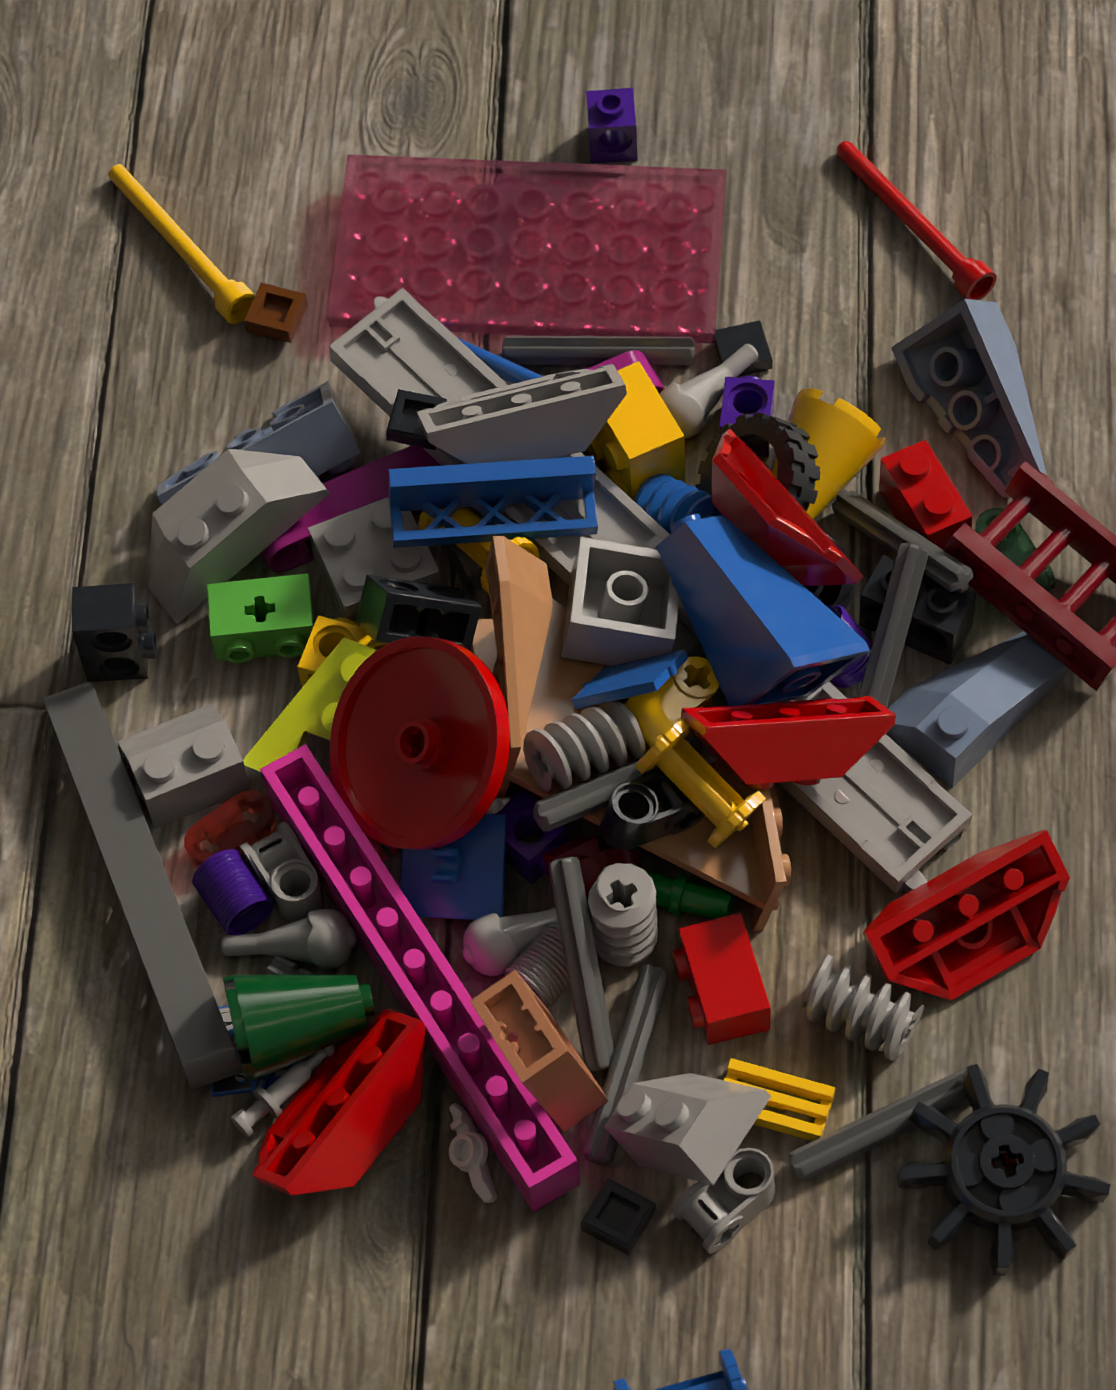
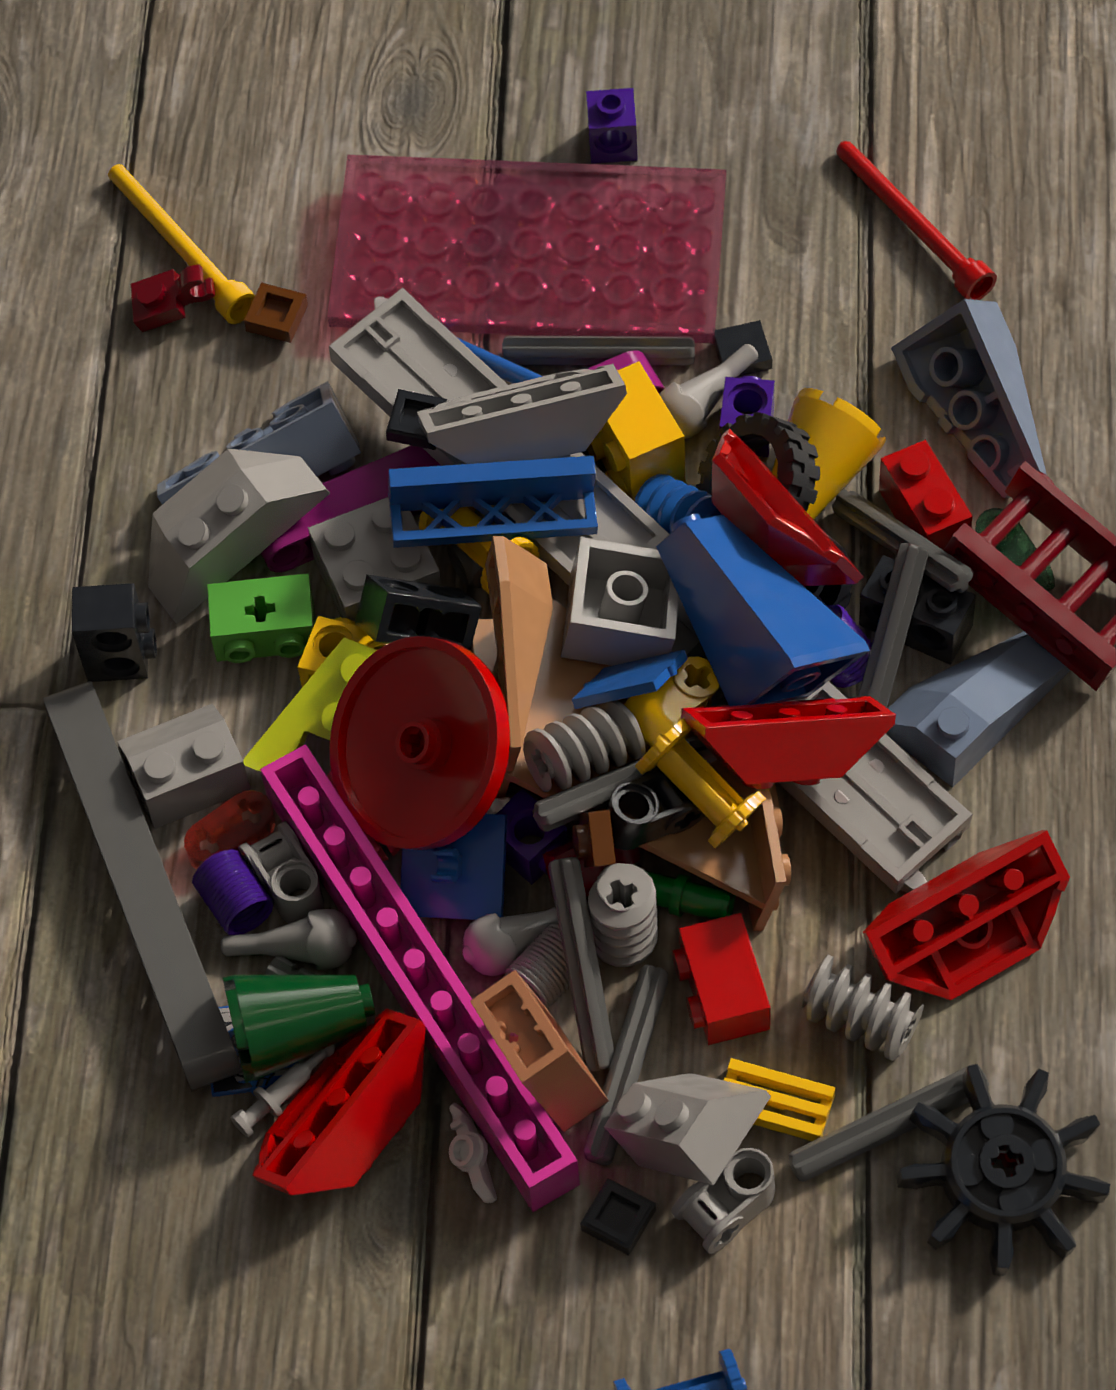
none -> dark red plate [131,265,215,332]
none -> reddish brown plate [572,810,616,868]

